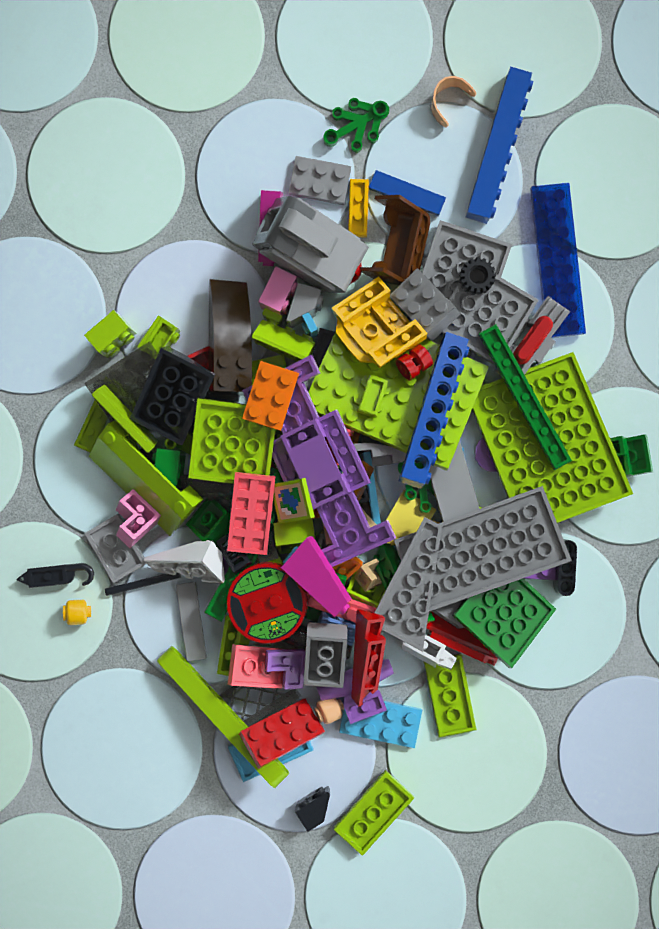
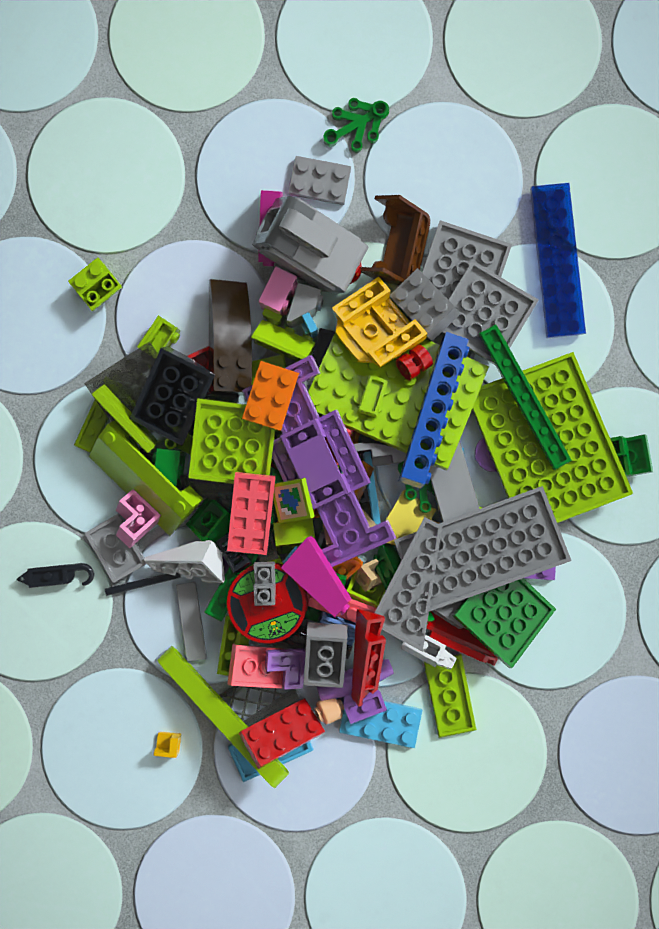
yellow head [63,599,91,625] -> none
lime brick [84,310,137,358] -> none
black slope [295,786,330,832] -> none
lime plate [334,770,414,856] -> none
yellow tile [348,179,369,238] -> none
blue tile [369,170,446,217] -> none
light nougat piece [431,76,476,128] -> none
black tyre [459,257,496,295] -> none
blue brick [465,66,534,224] -> none
piece [494,296,570,376] -> none
black beam [553,539,577,596] -> none
none -> lime slope [68,257,123,311]
none -> yellow panel [153,731,181,758]
none -> light grey slope [254,562,276,605]

